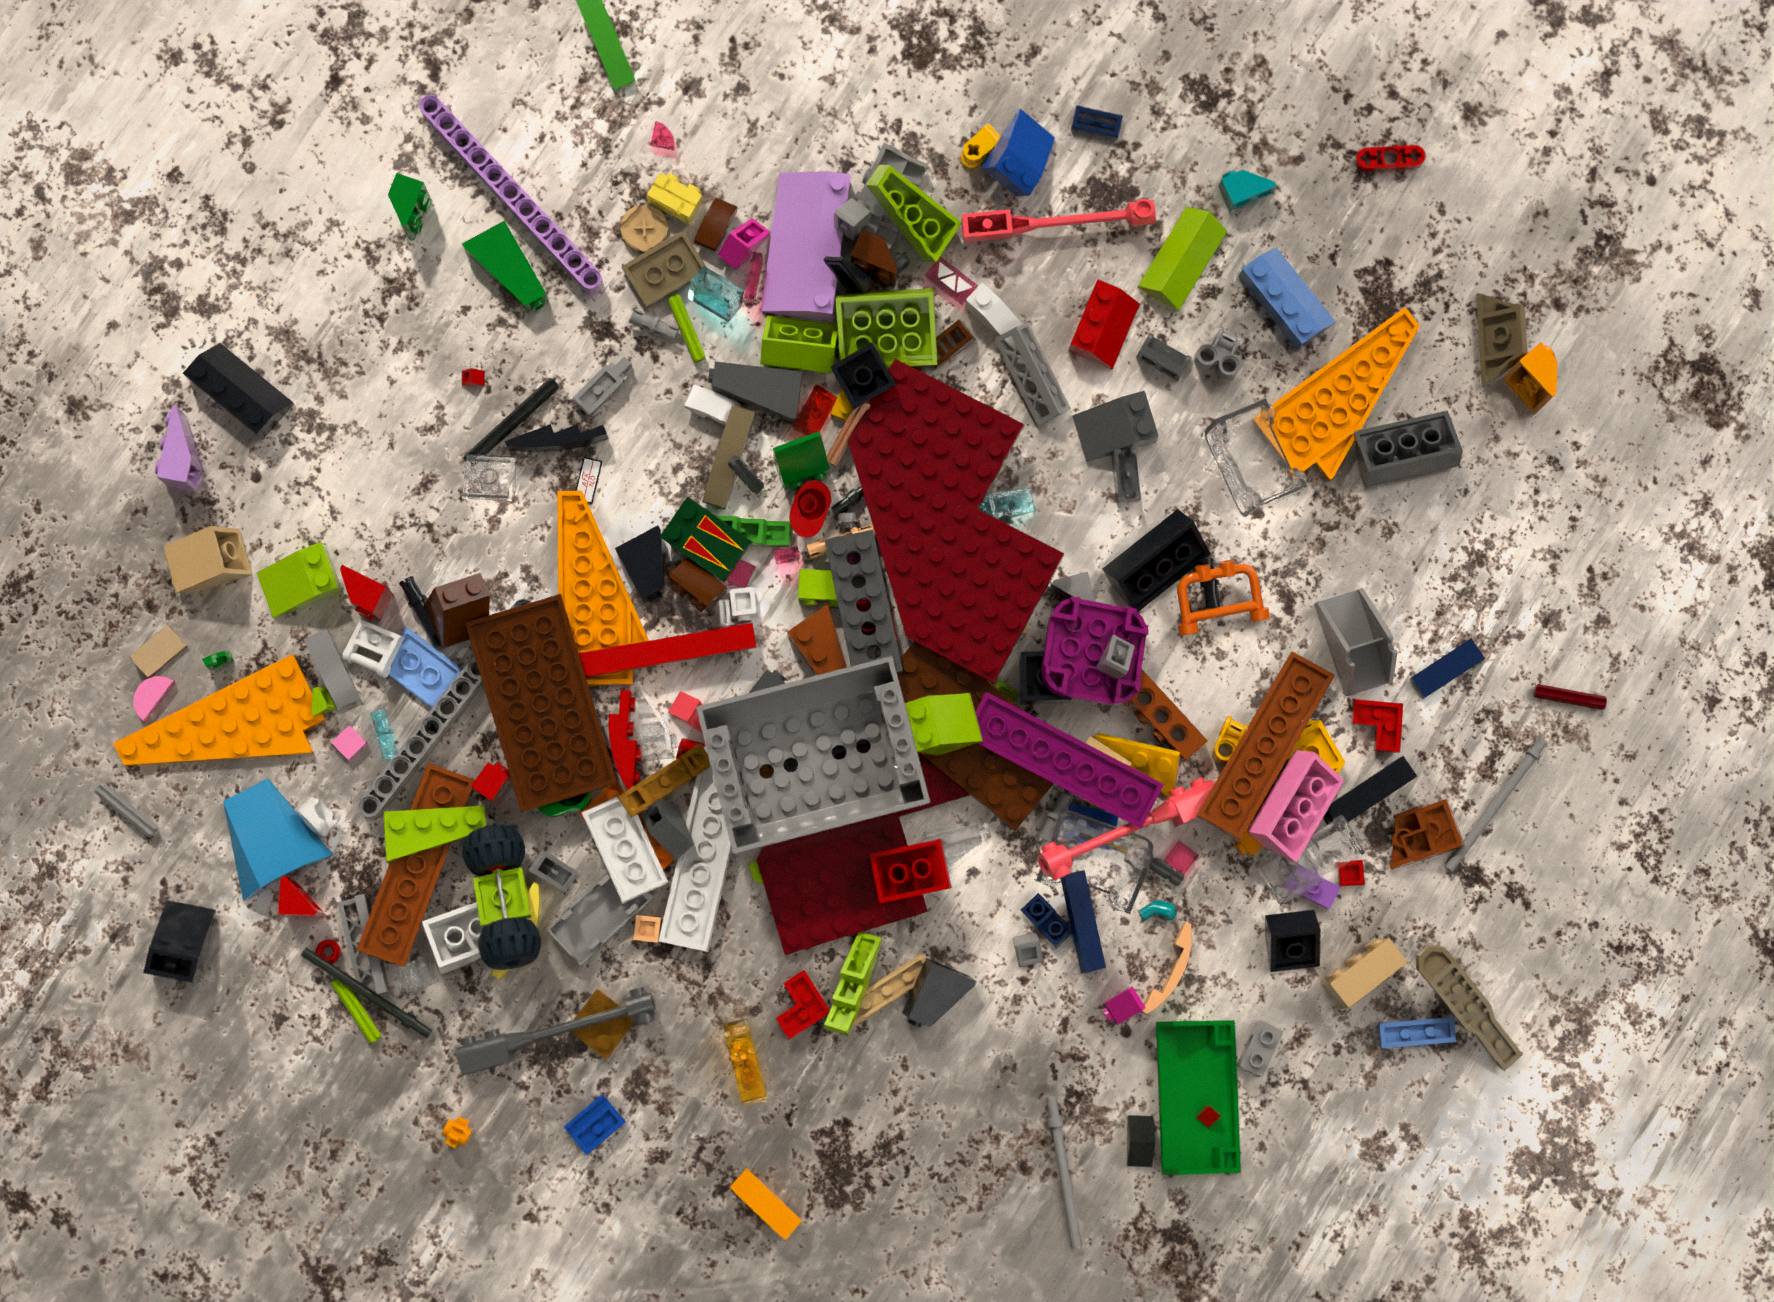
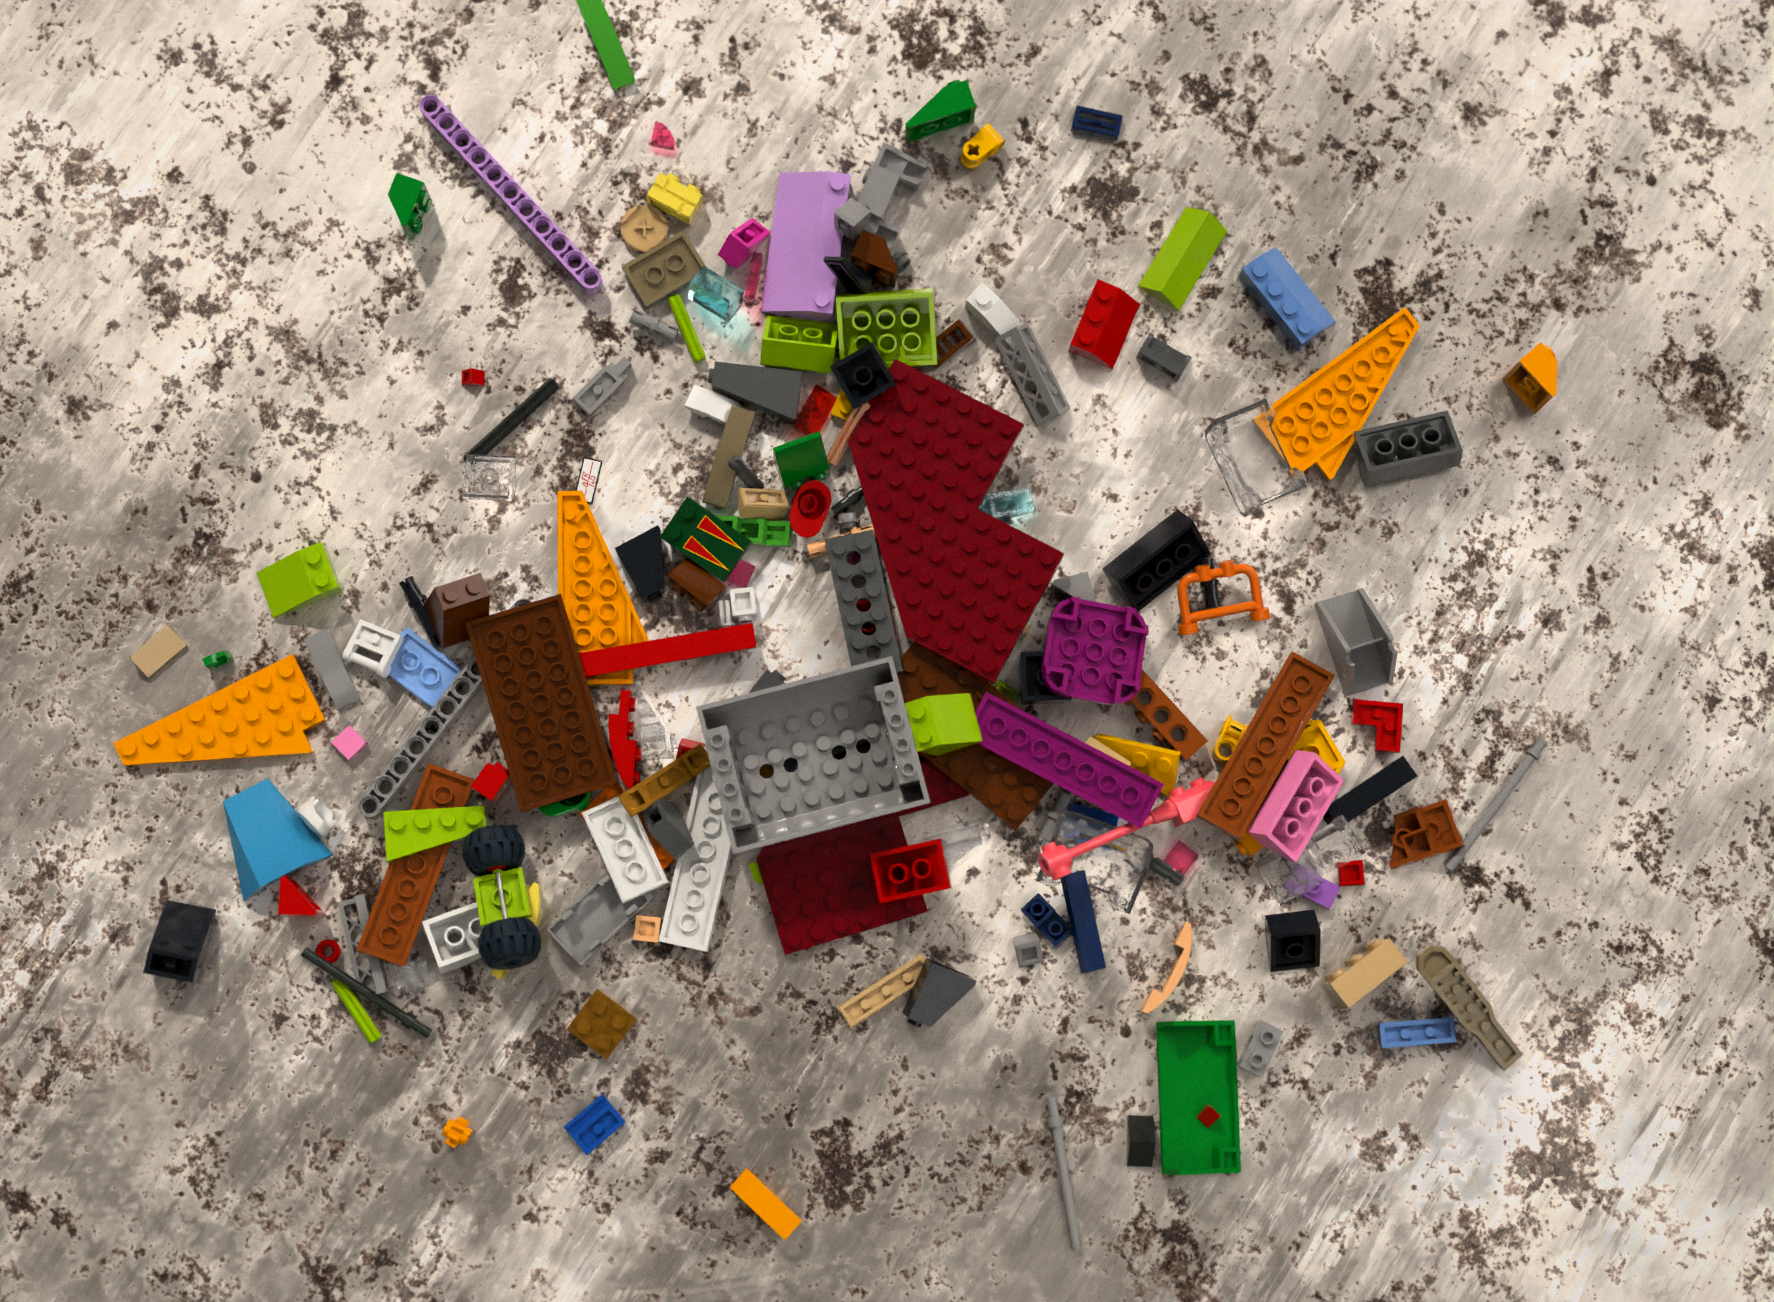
light grey axle [95,783,158,838] -> none
bright pink tile [133,676,175,721] -> none
lavender slope [155,405,202,492] -> none
tan slope [163,526,252,593] -> none
black slope [183,343,294,440] -> none
lime slope [311,687,337,716] -> none
red slope [340,565,394,621] -> none
clear light blue axle [370,709,397,759] -> none
dark grey bar [456,987,657,1075] -> none
green slope [462,221,549,312] -> none
black slope [505,424,609,453] -> none
light grey slope [529,849,578,893] -> none
coral slope [668,691,704,733] -> none
reddish brown slope [694,198,738,252] -> none
clear yellow slope [723,1018,767,1103] -> none
clear pink tile [774,546,800,565] -> none
red plate [776,970,830,1039] -> none
dark orange wedge [787,604,847,676] -> none
lime brick [798,569,839,608] -> none
lime slope [824,932,882,1036] -> none
lime wedge [866,165,962,262] -> none
clear pink tile [925,256,978,306] -> none
coral bar [961,199,1156,243] -> none
blue slope [982,109,1055,196] -> none
dark grey slope [1072,390,1159,462] -> none
light grey slope [1096,635,1135,679] -> none
dark pink slope [1102,986,1146,1025] -> none
dark grey hinge [1112,448,1141,503] -> none
teal arm [1138,900,1177,921] -> none
light grey piece [1194,327,1243,381] -> none
teal slope [1218,170,1277,211] -> none
red beam [1355,145,1426,172] -> none
dark blue tile [1410,638,1485,699] -> none
dark tan wing [1476,293,1528,385] -> none
dark red axle [1533,684,1607,710] -> none
none -> tan slope [738,488,790,520]
none -> green slope [905,80,976,143]

